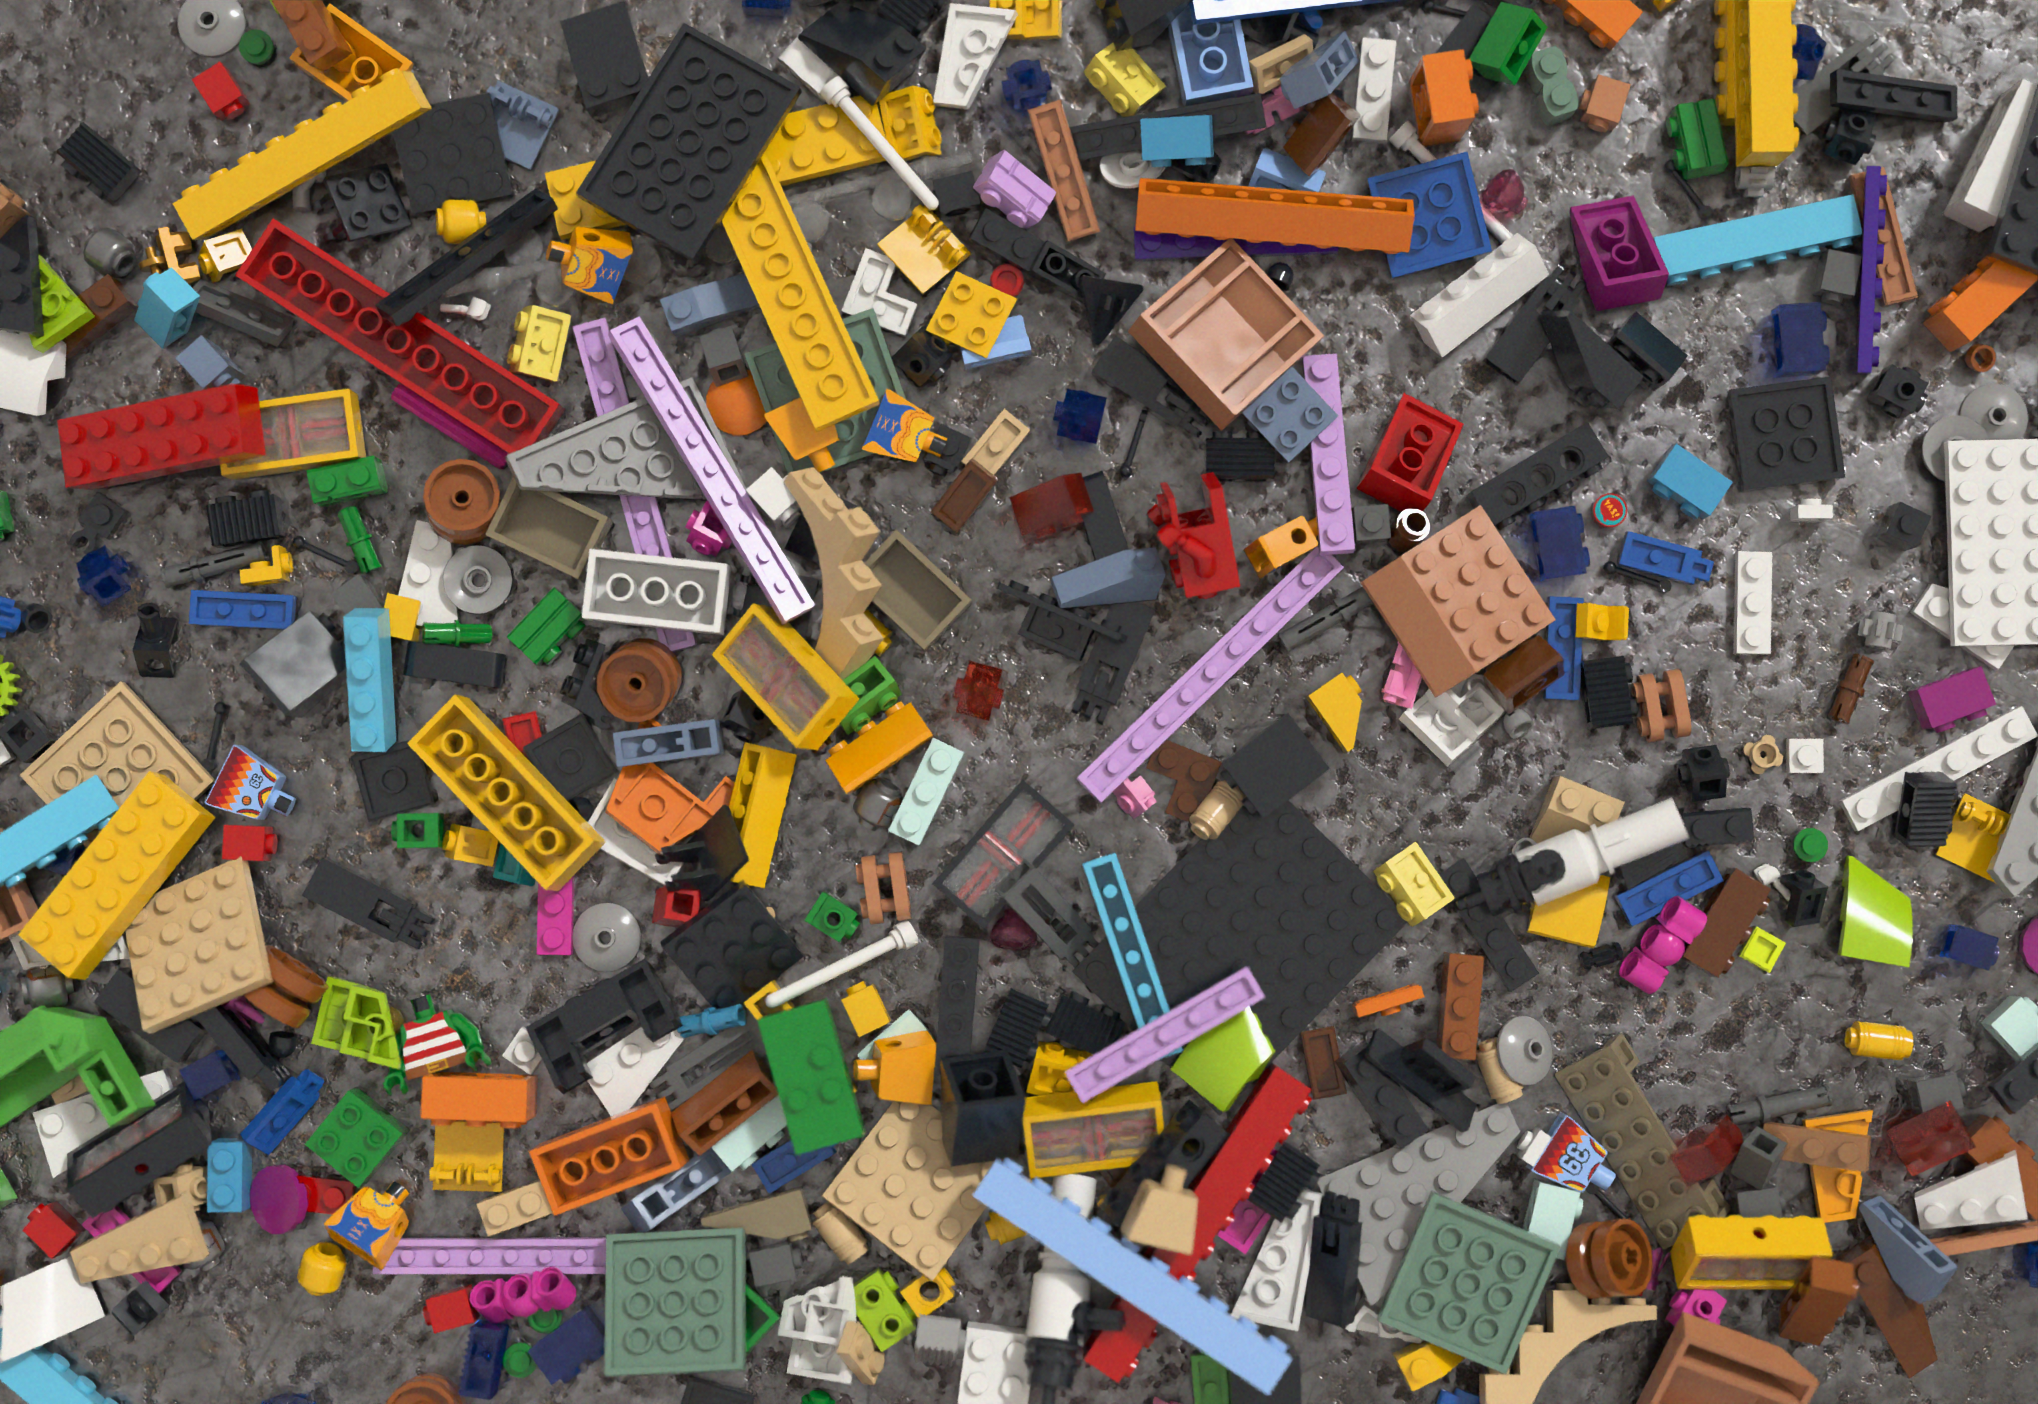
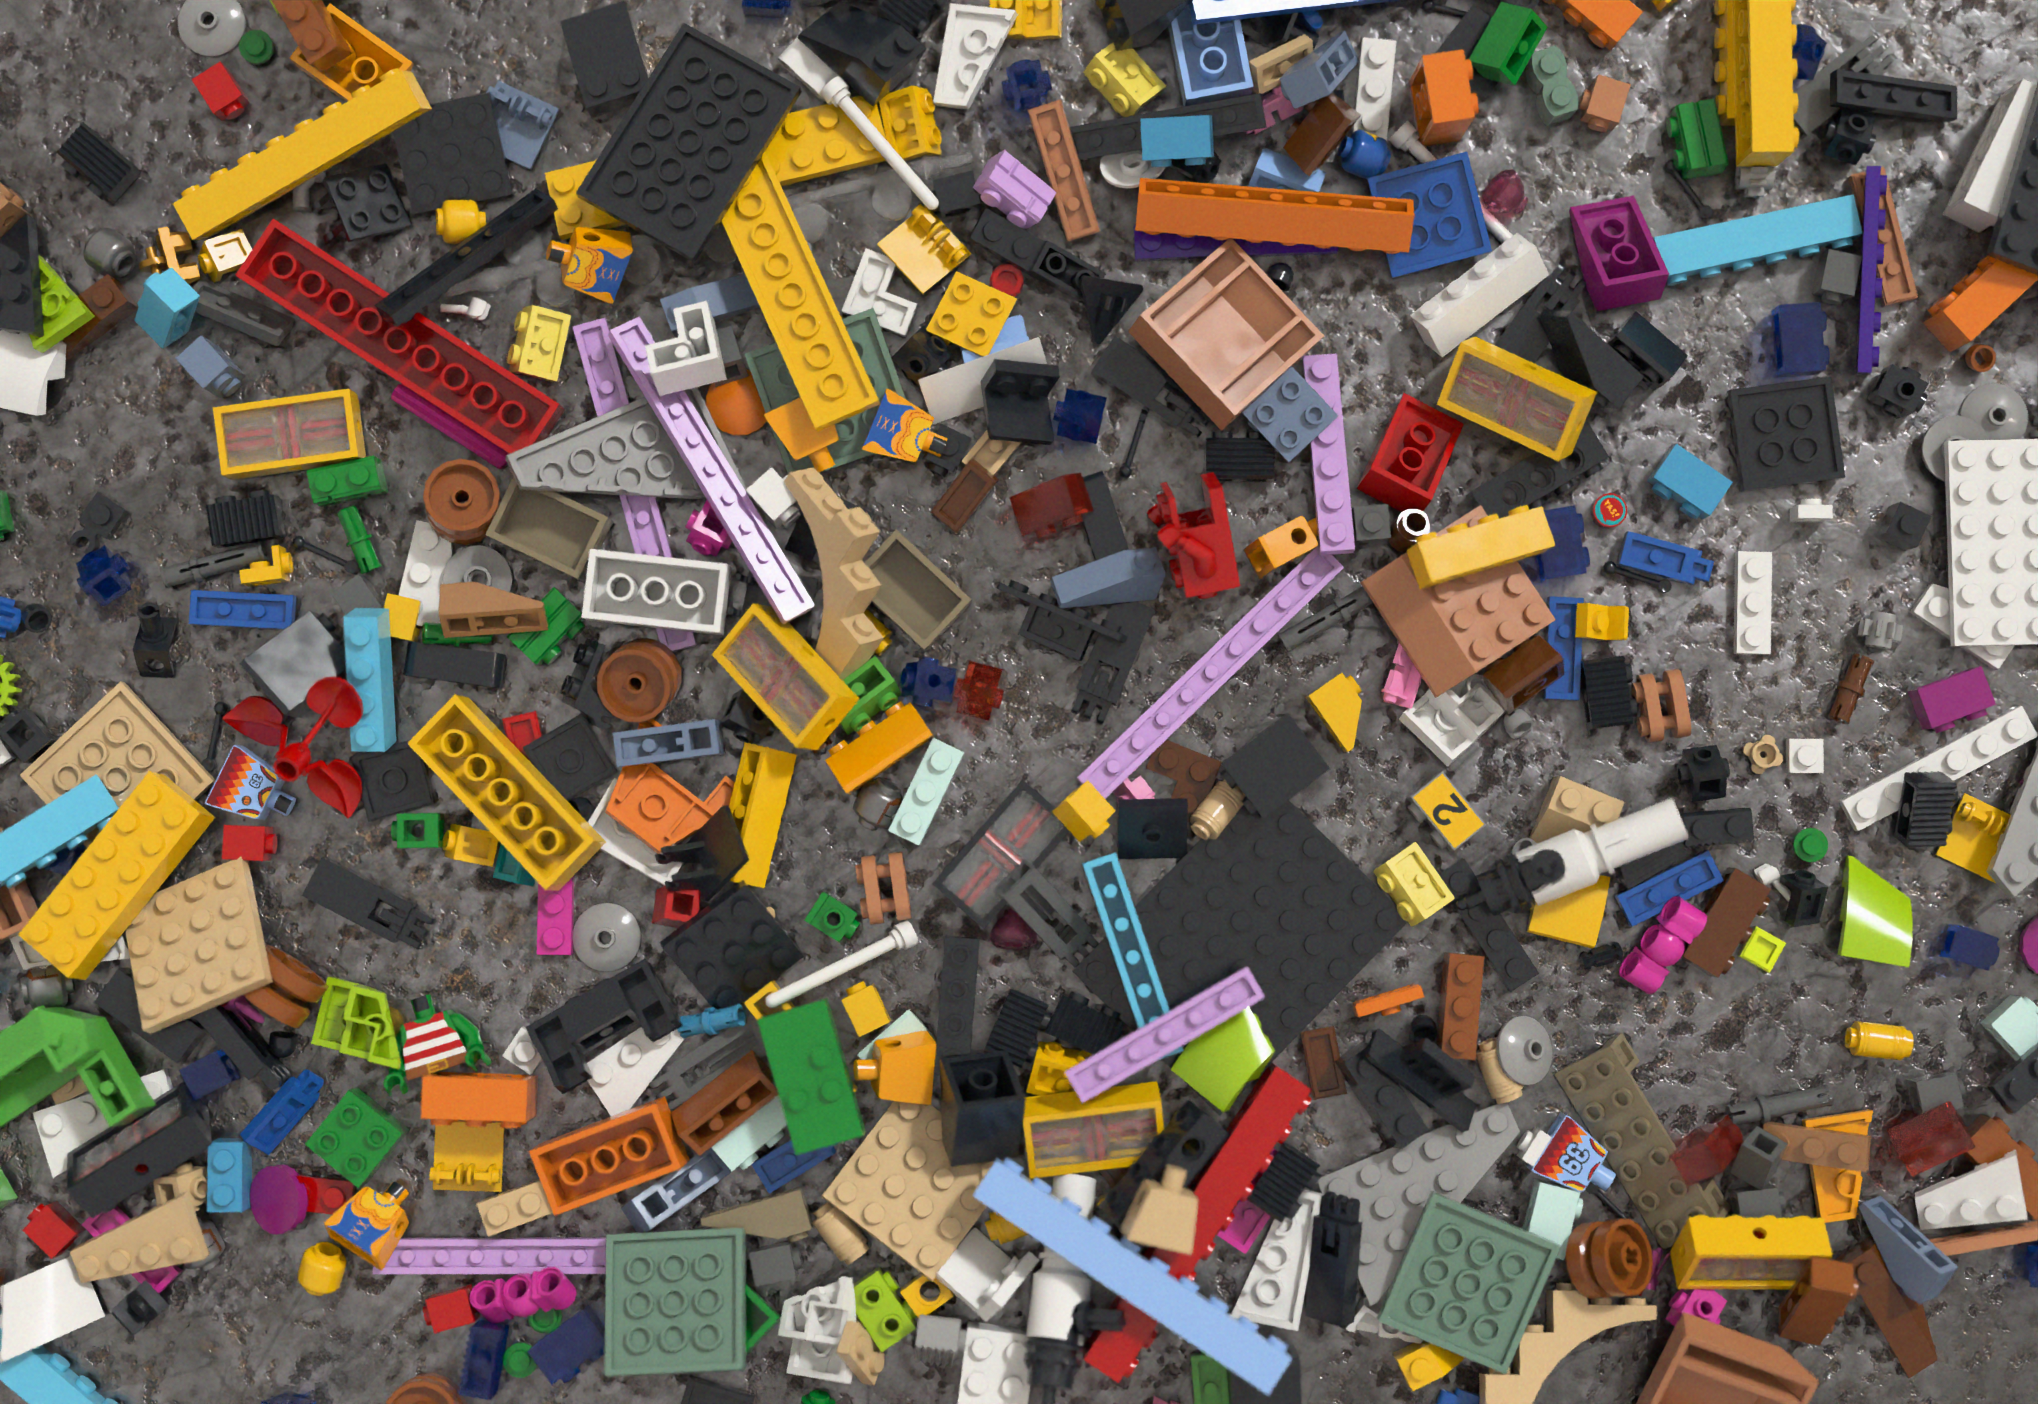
red brick [57,383,266,490] -> none
none -> red plant [222,677,363,818]
none -> medium nougat slope [439,582,548,638]
none -> white brick [645,301,727,396]
none -> clear blue brick [899,657,956,708]
none -> white sticker [918,337,1047,424]
none -> white bracket [936,1228,1039,1322]
none -> black bracket [980,359,1060,445]
none -> yellow brick [1052,780,1115,842]
none -> black plate [1118,798,1188,859]
none -> blue head [1338,129,1391,179]
none -> yellow brick [1406,505,1556,589]
none -> yellow brick [1407,771,1486,851]
none -> black hinge [1409,1015,1438,1042]
none -> brick [1437,337,1597,461]

